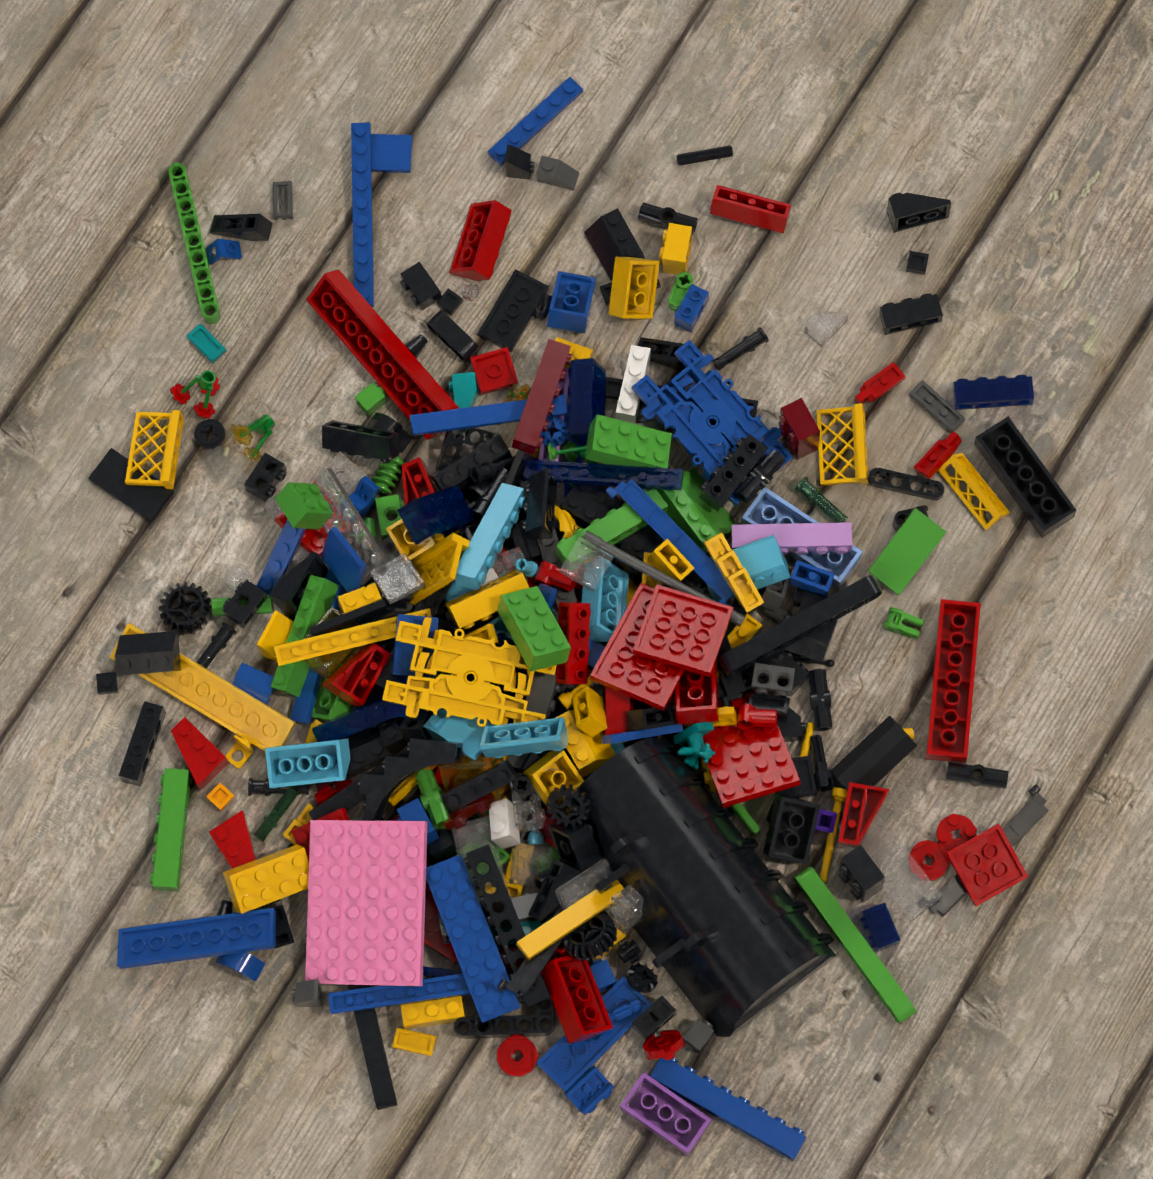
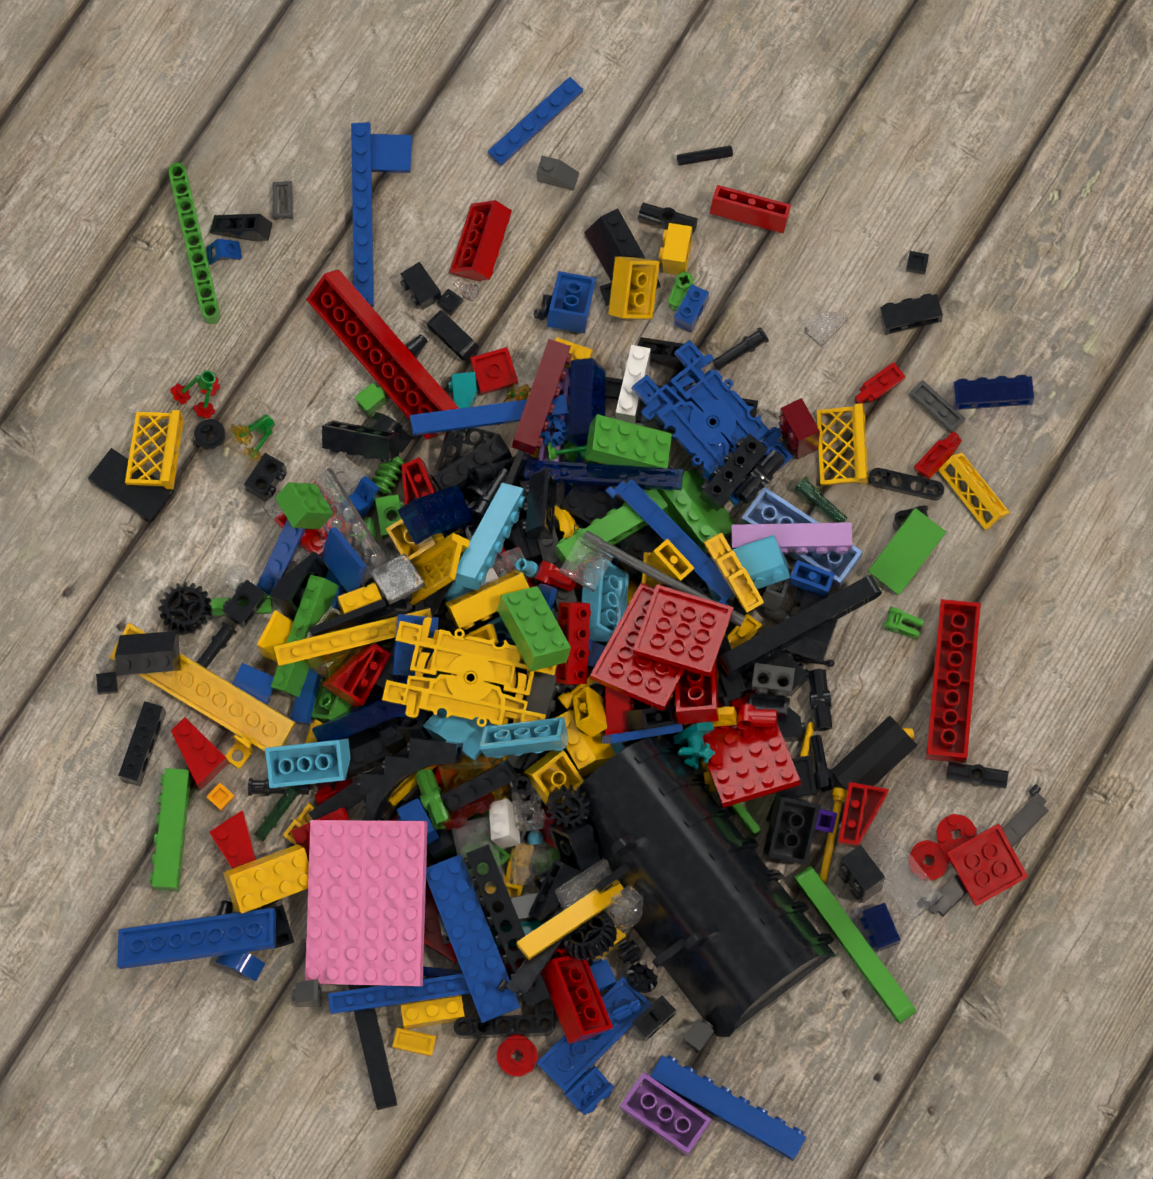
teal tile [186,323,227,364] -> none
black tile [478,269,549,352] -> none
black slope [505,145,535,180] -> none
red plate [643,1030,685,1060] -> none
black slope [887,193,951,233] -> none
black brick [974,416,1077,538] -> none

